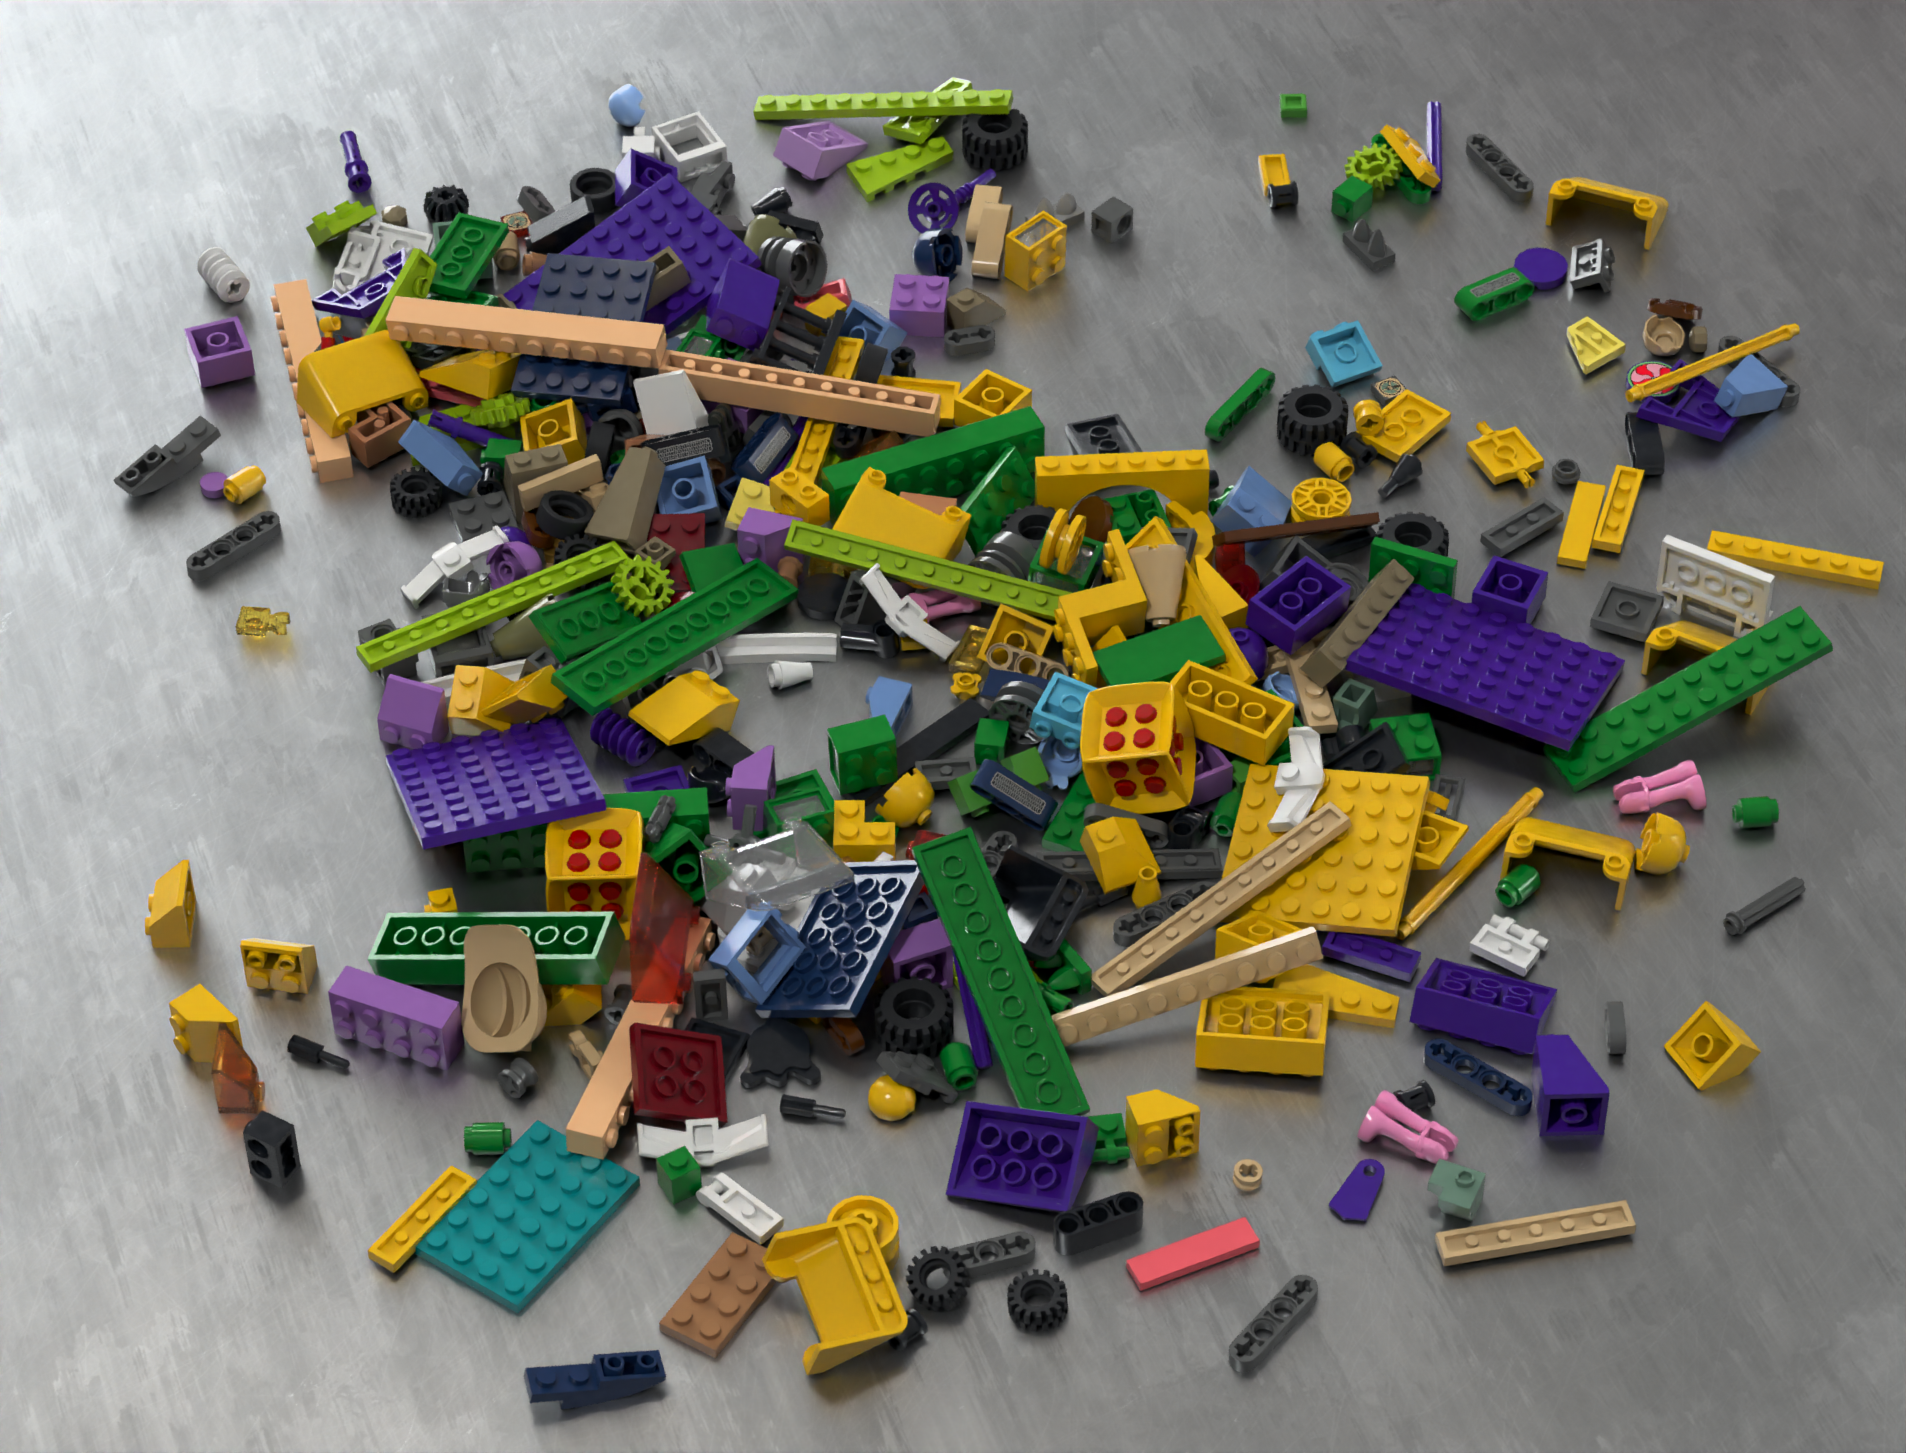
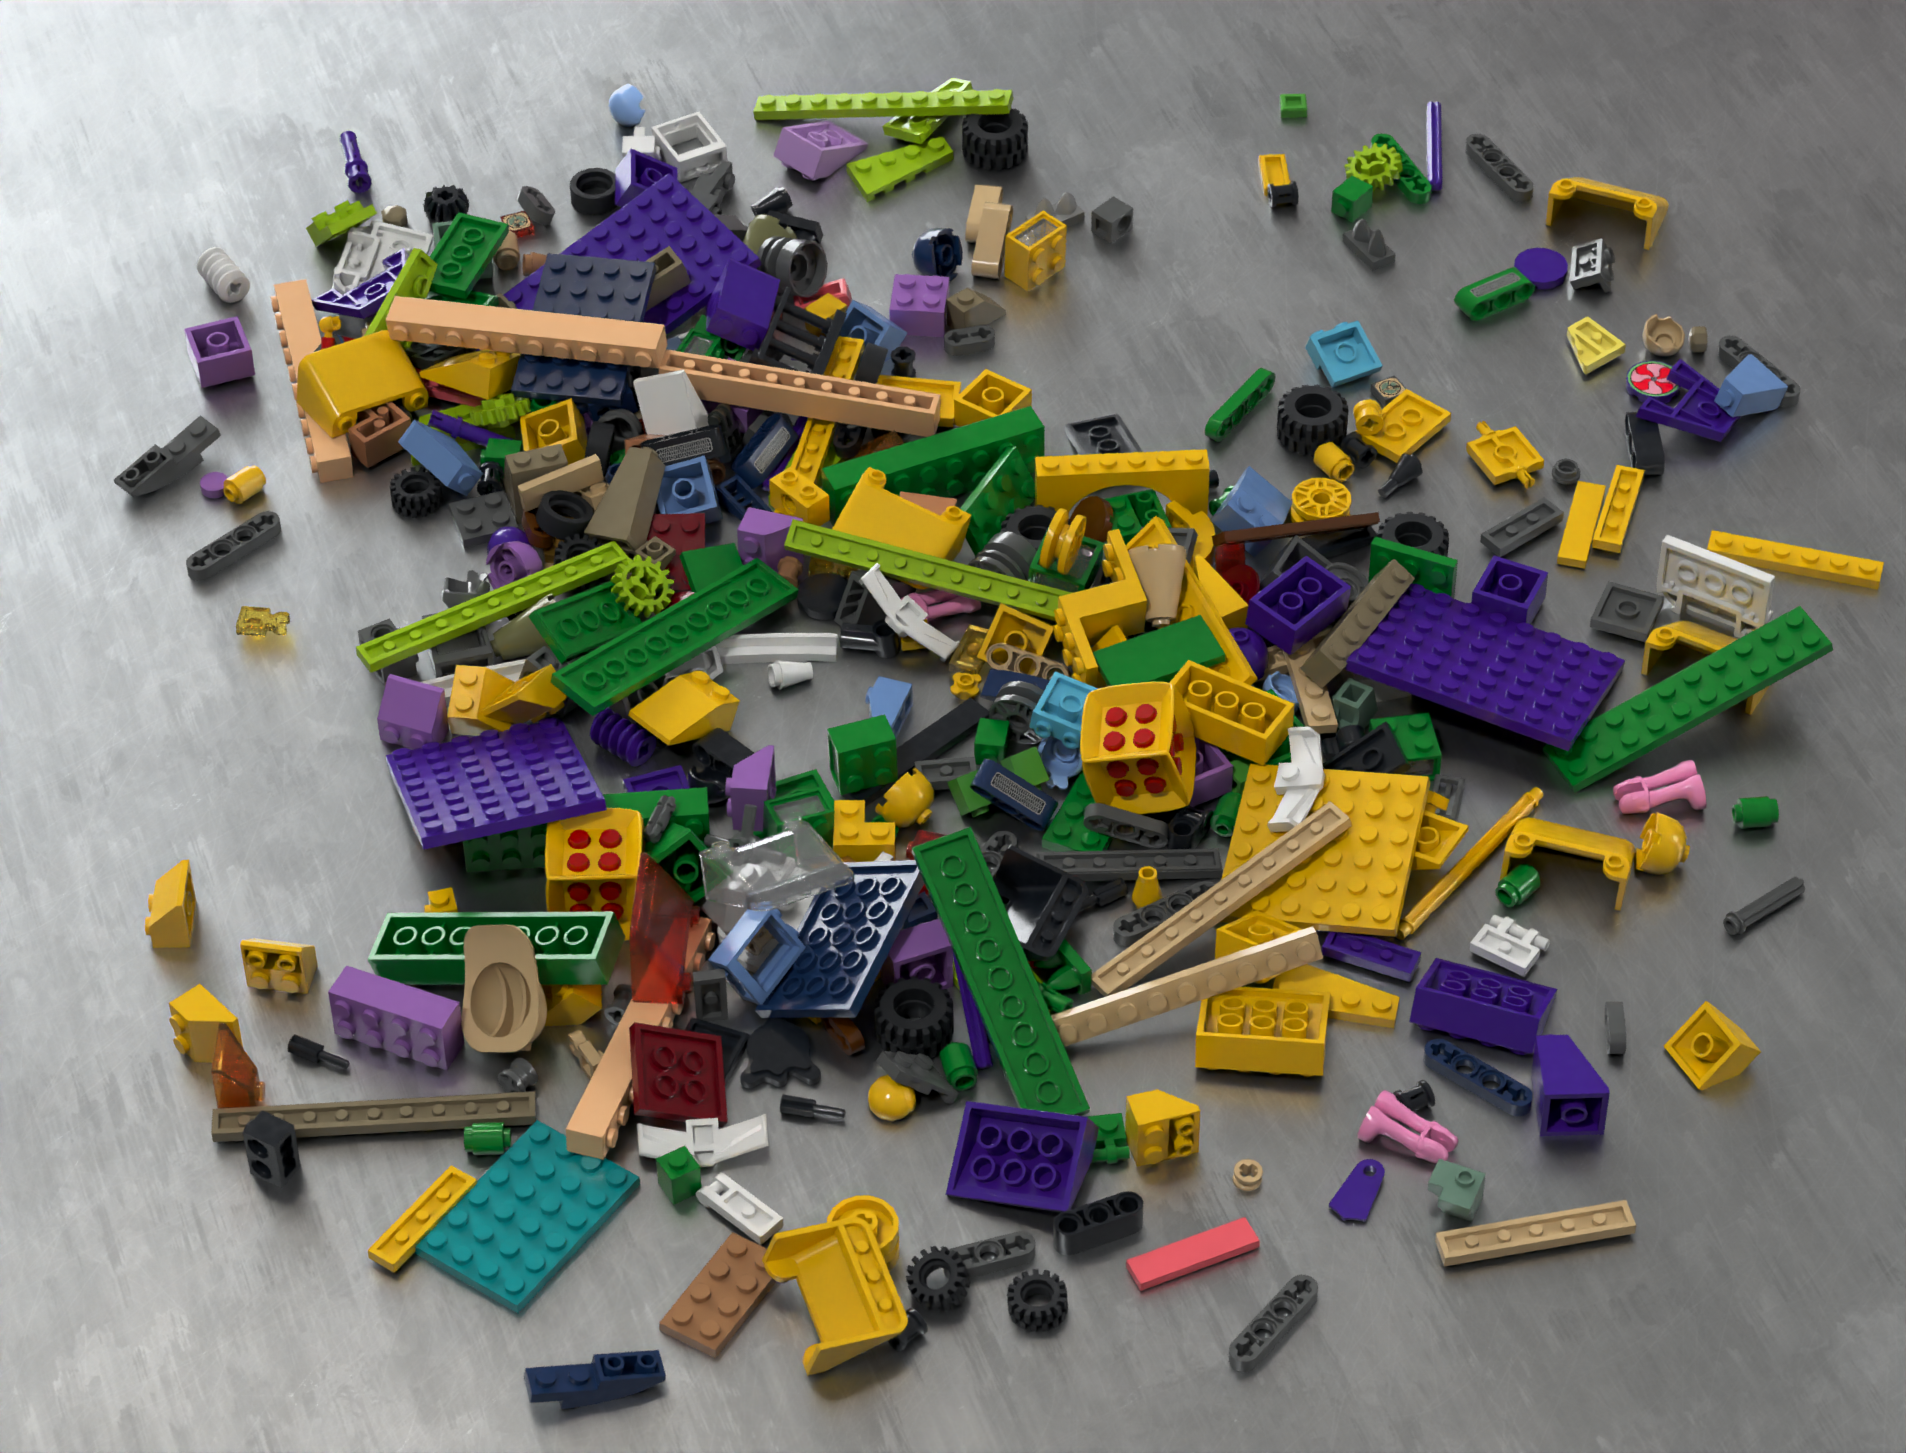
white plate [401,525,510,609] -> none
black slope [524,196,595,255] -> none
light yellow wing [724,477,774,531] -> none
dark purple dish [908,169,996,233] -> none
yellow slope [1080,816,1161,894] -> none
yellow wing [1380,124,1440,188] -> none
yellow piece [1625,323,1800,402] -> none
reddish brown tile [1647,298,1703,320] -> none
none -> dark tan plate [211,1091,536,1142]

